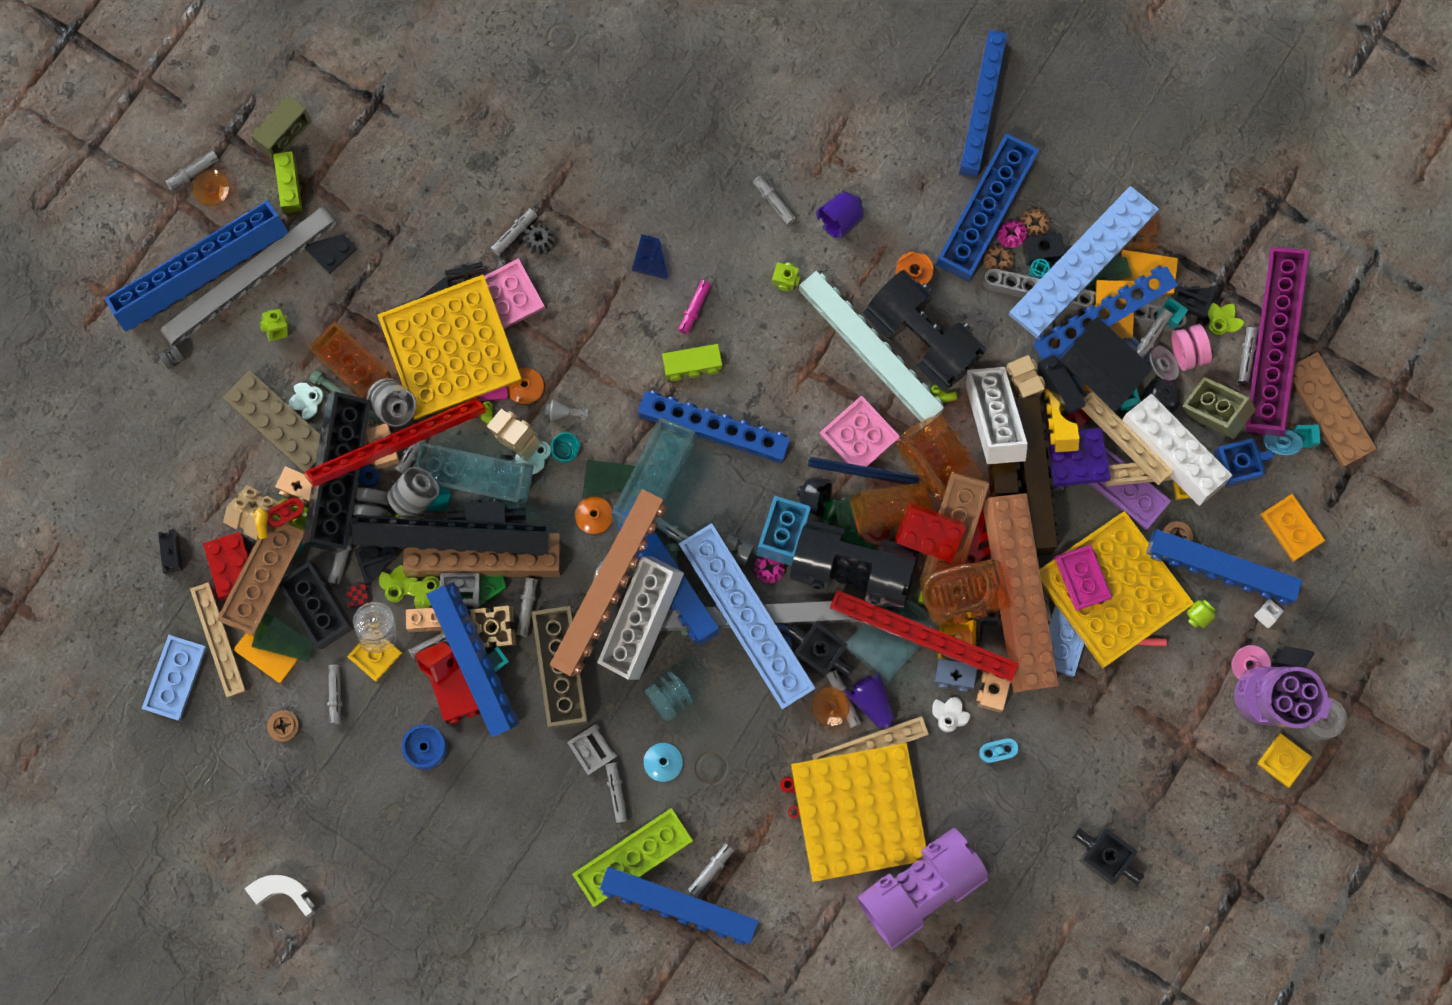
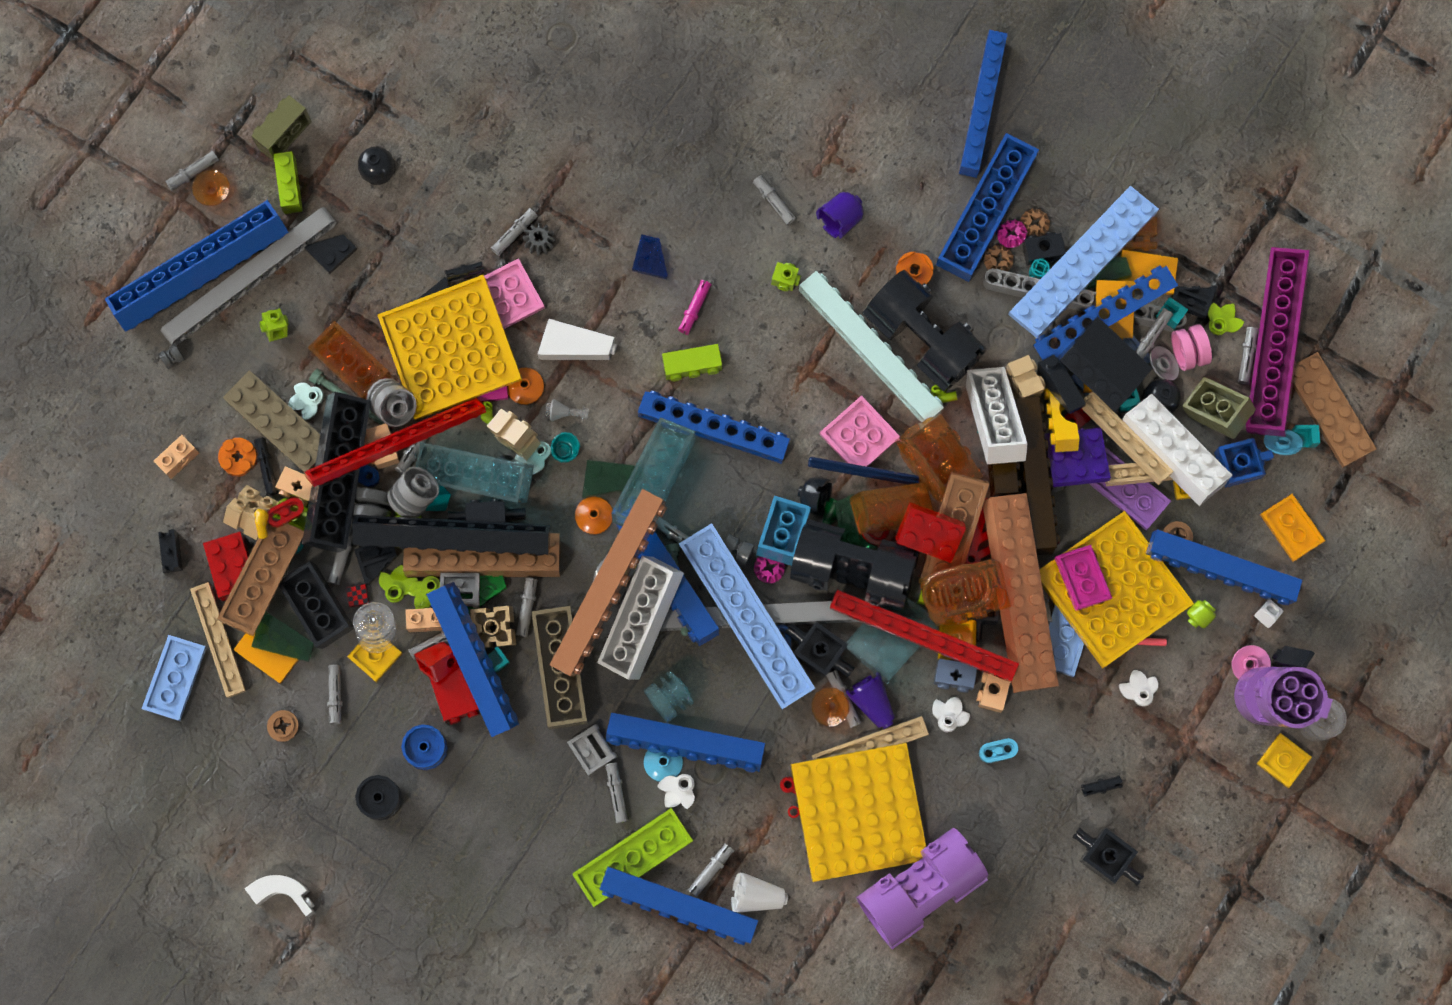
none -> light nougat brick [154,435,199,479]
none -> orange plate [218,438,257,476]
none -> black pin [254,438,278,496]
none -> black wheel [355,775,402,821]
none -> black cylinder [358,146,395,185]
none -> white slope [538,319,617,360]
none -> blue brick [606,713,765,772]
none -> white plate [658,774,694,809]
none -> white cone [731,873,788,913]
none -> black pin [1081,775,1123,797]
none -> white plate [1119,670,1158,706]

